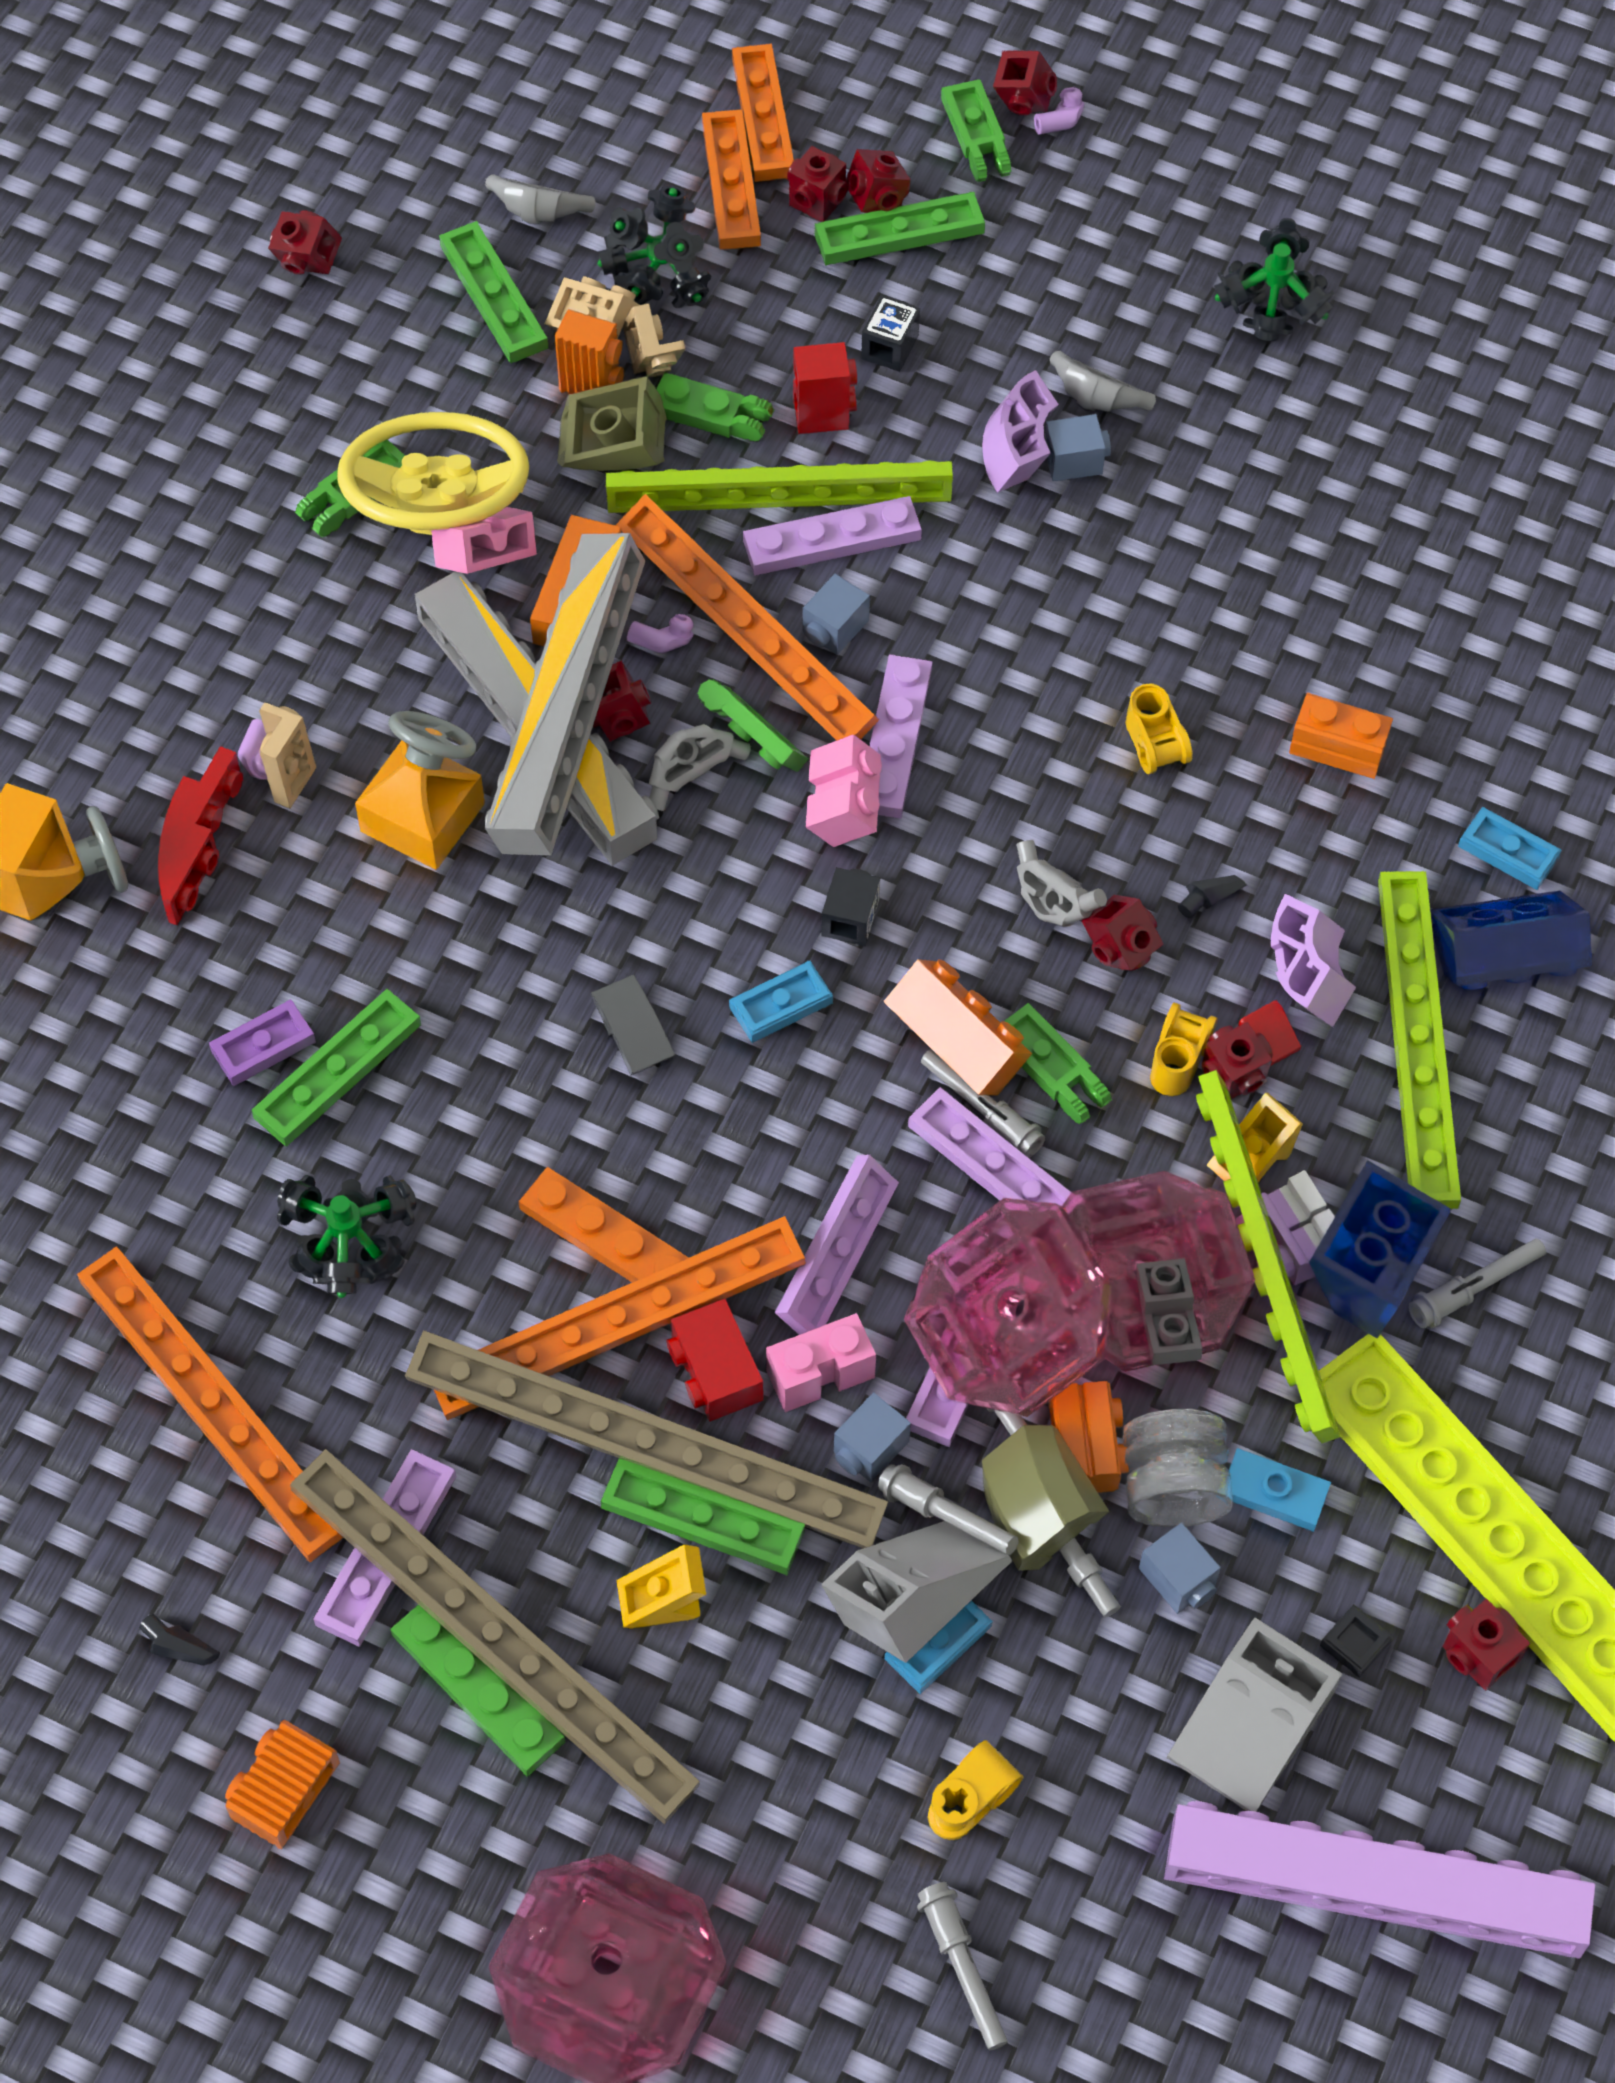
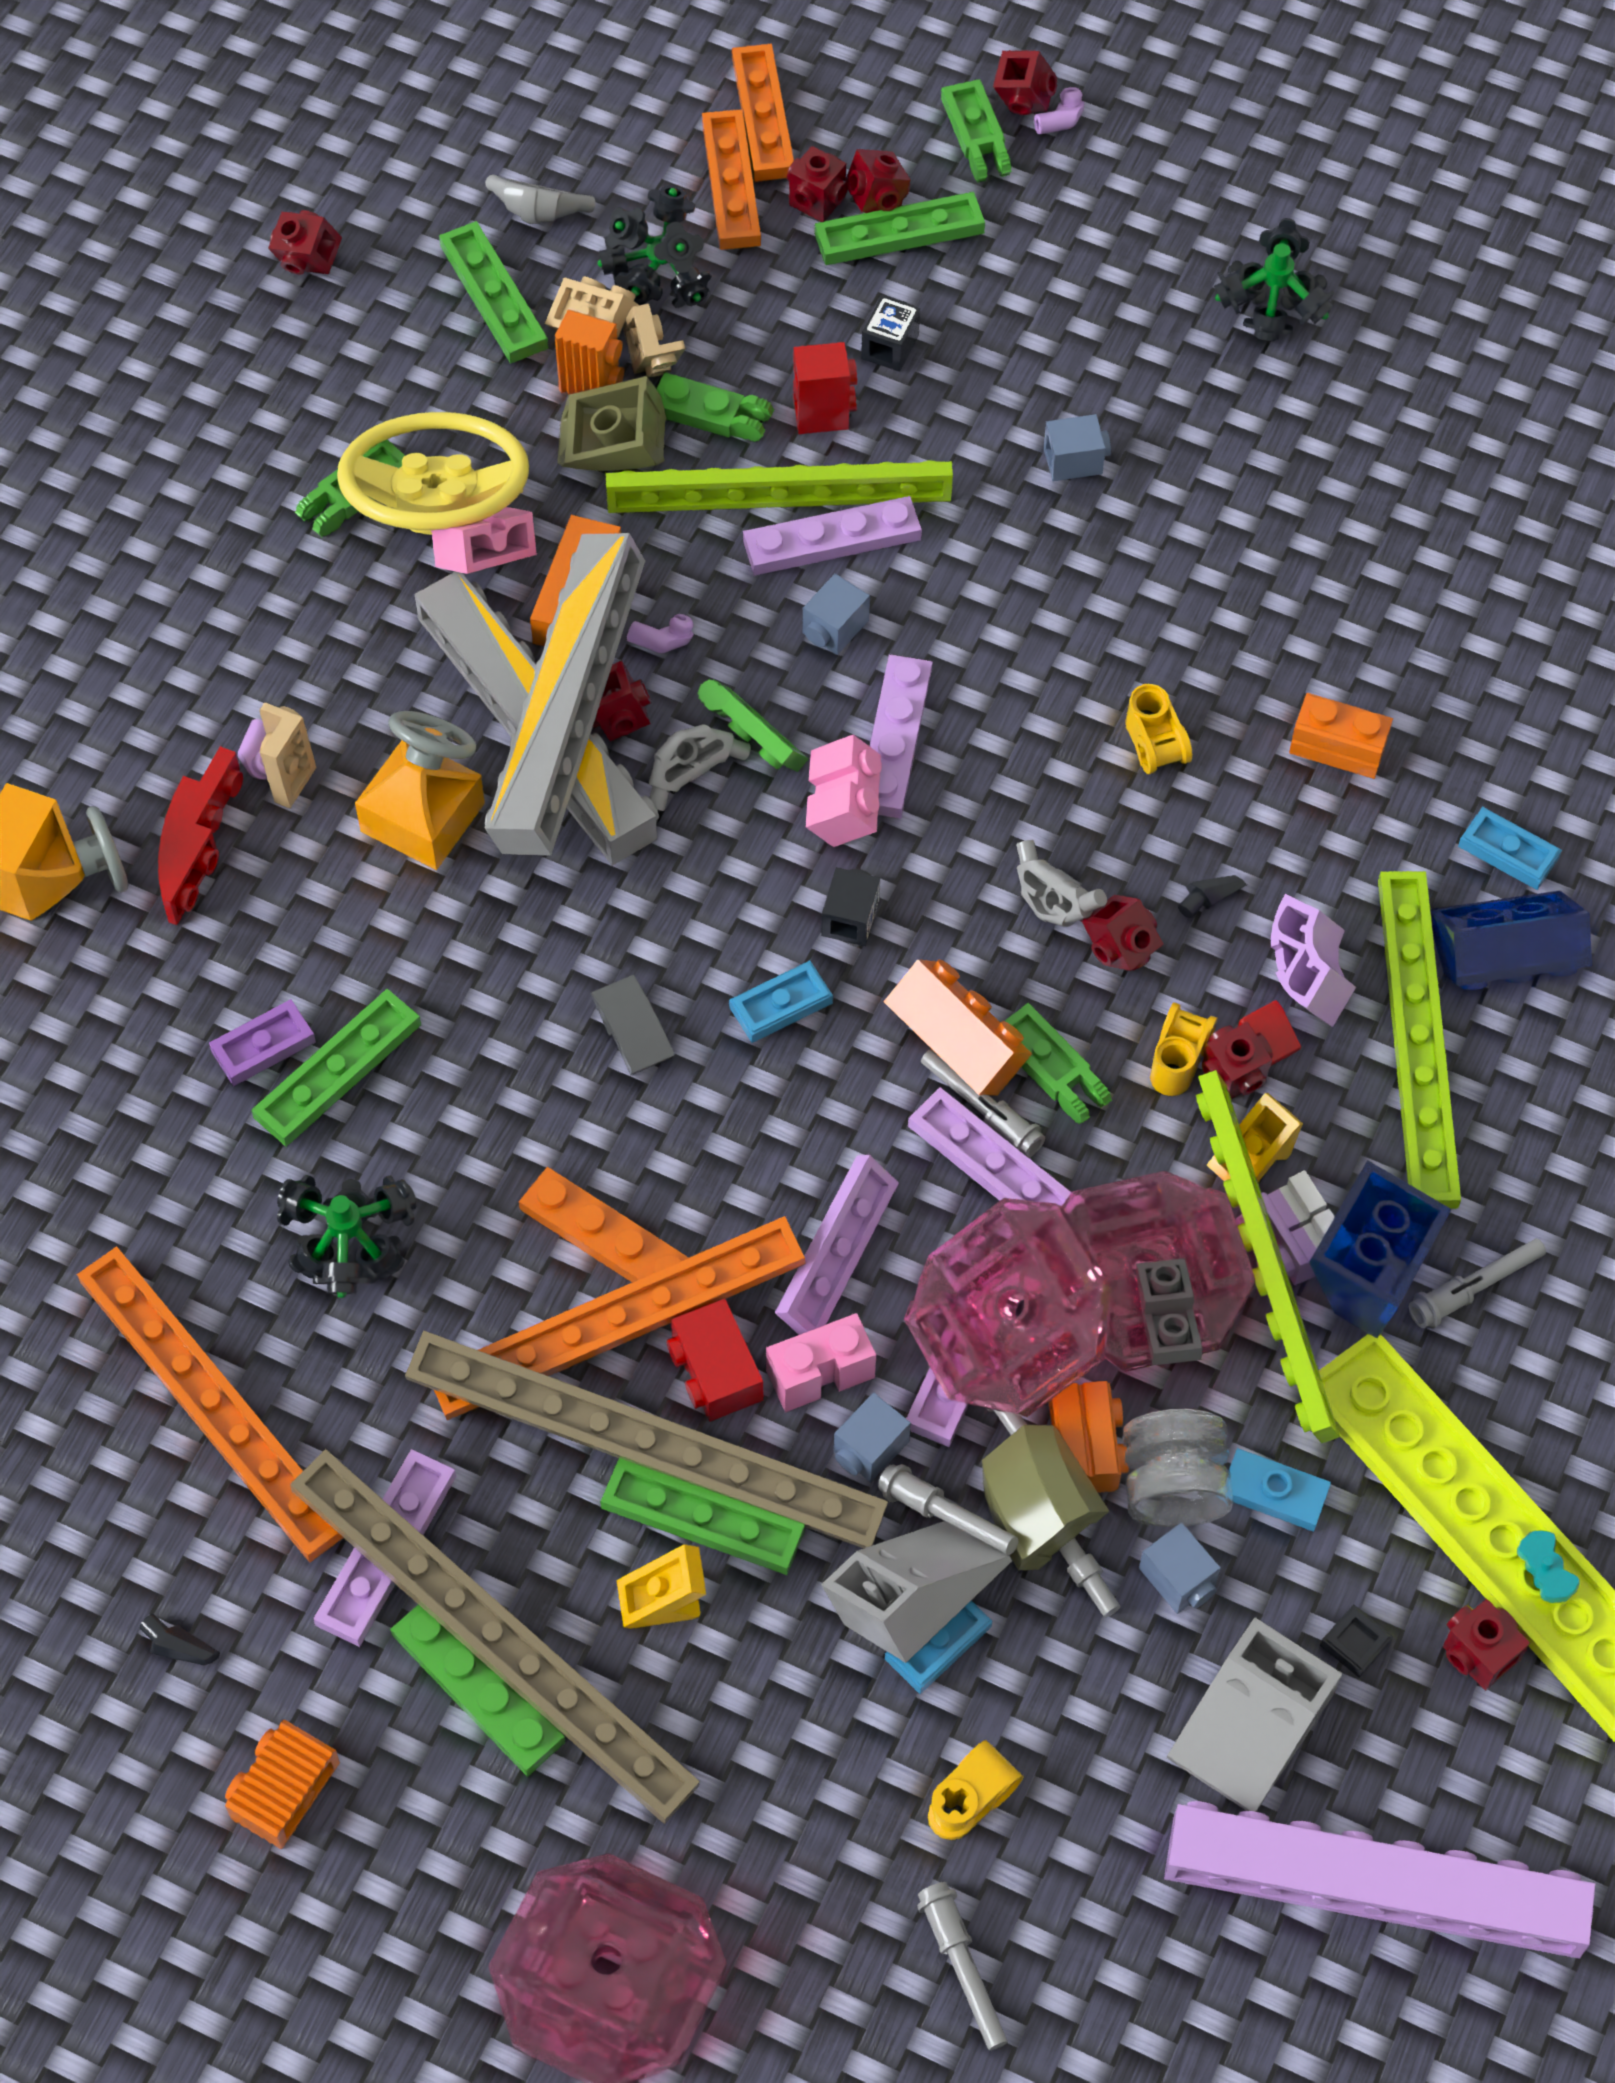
orange plate [616,494,879,741] -> none
lavender brick [982,370,1059,493] -> none
light grey piece [1050,351,1156,412] -> none
none -> teal piece [1517,1531,1580,1603]

